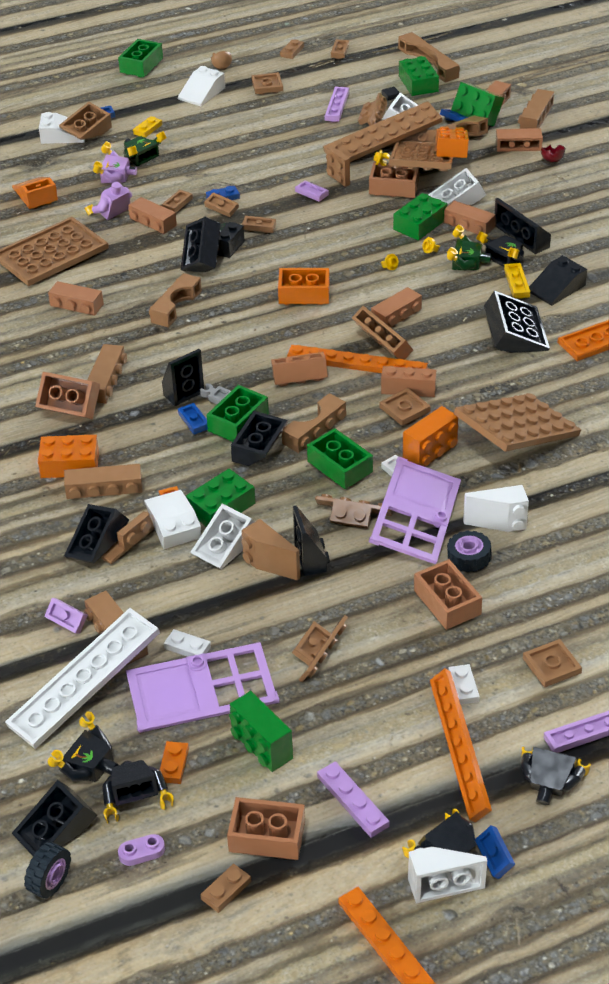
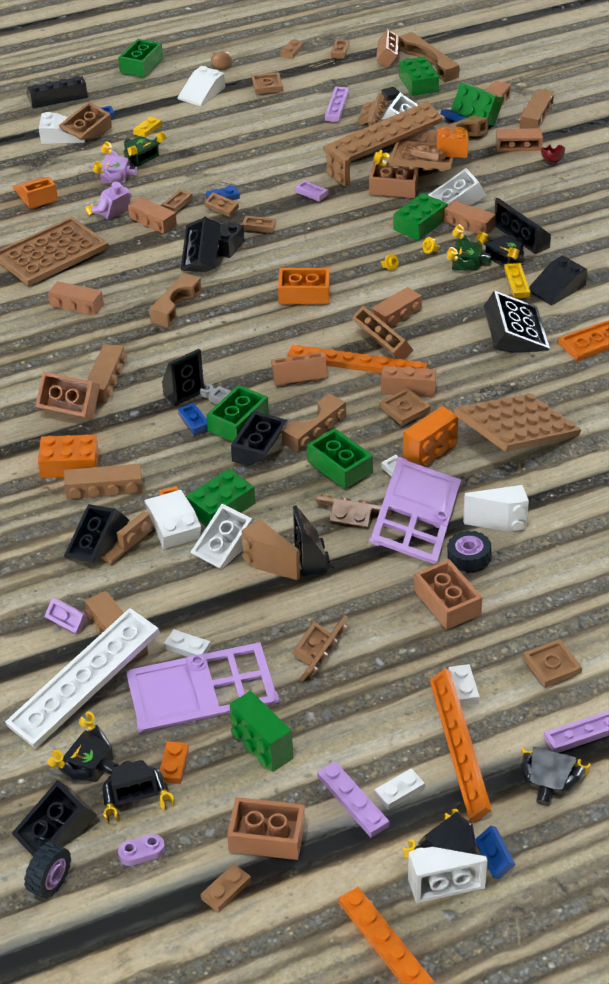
none -> black slope [26,76,88,109]
none -> white plate [375,769,425,810]
none -> nougat brick [377,29,398,67]
none -> medium nougat plate [411,146,446,161]

